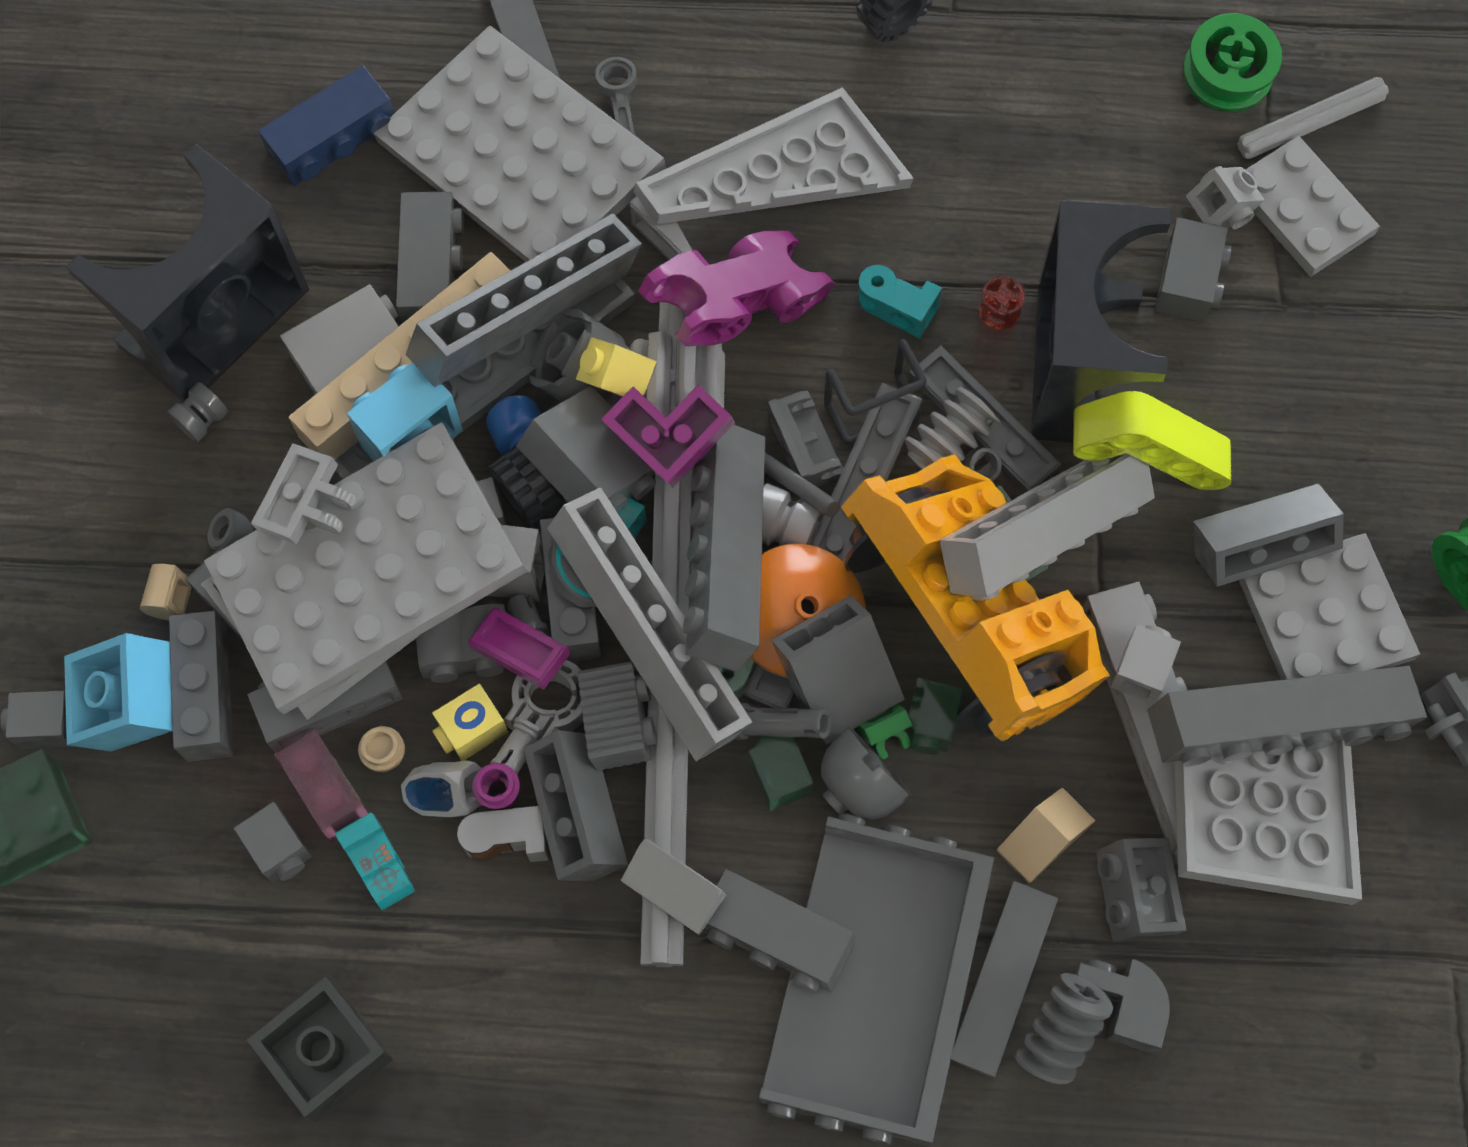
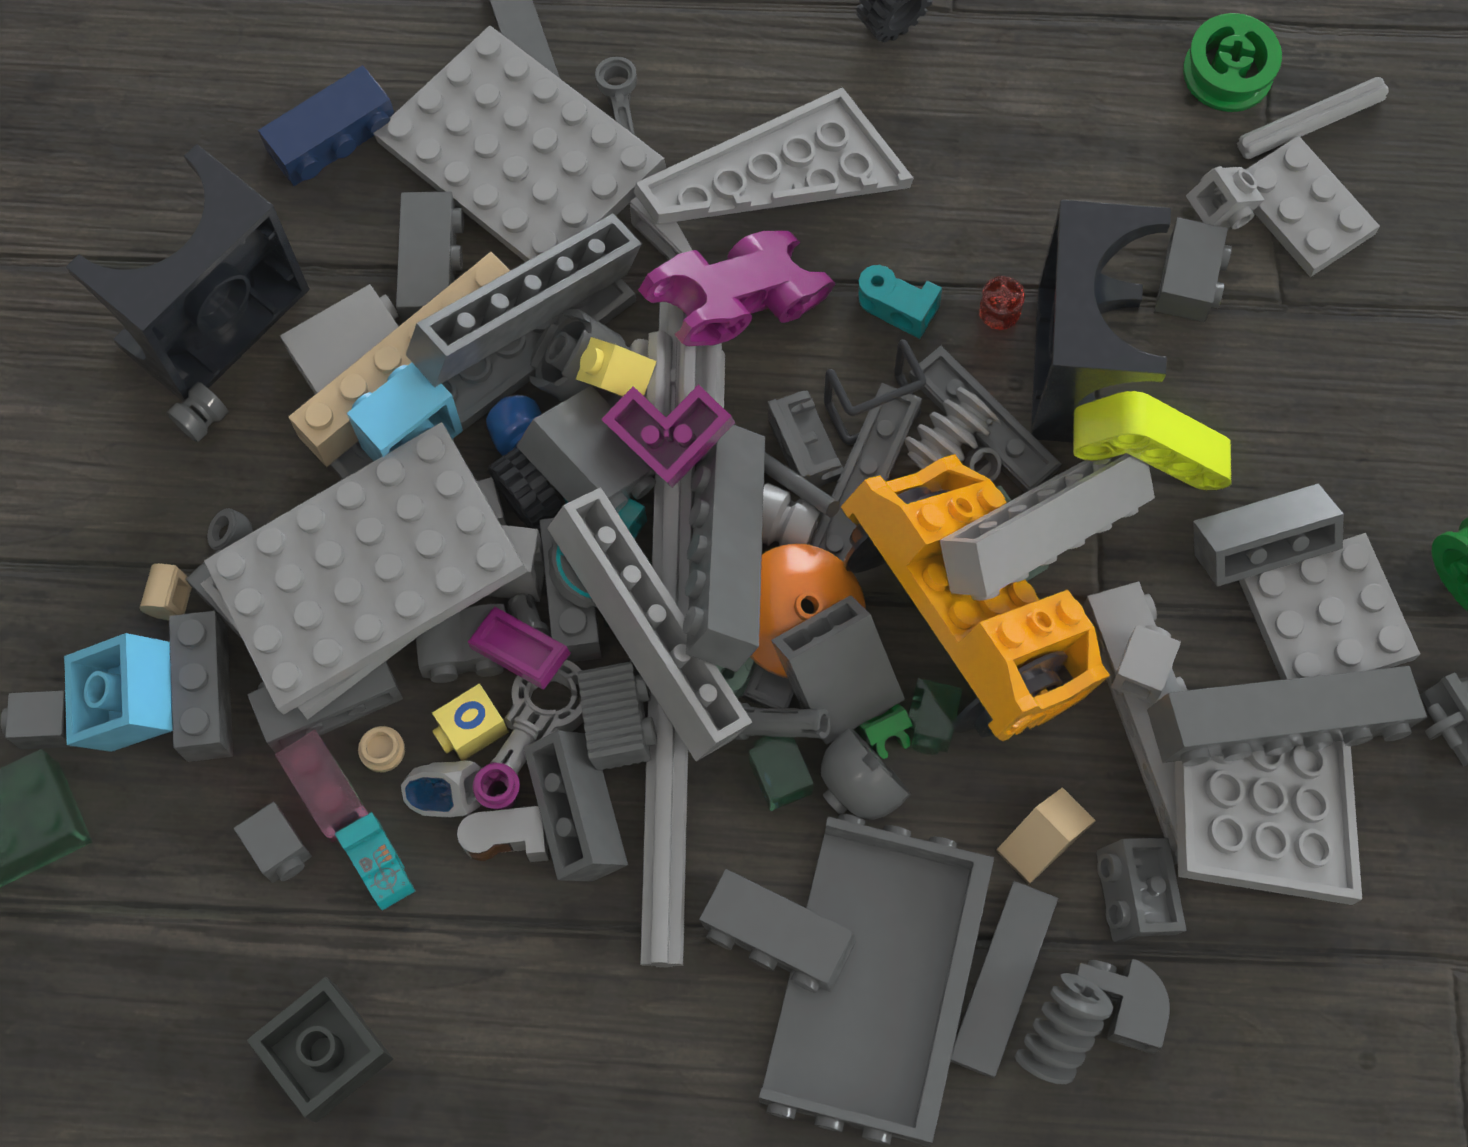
light grey hinge [251,443,357,545] -> none
light grey slope [621,837,726,935] -> none

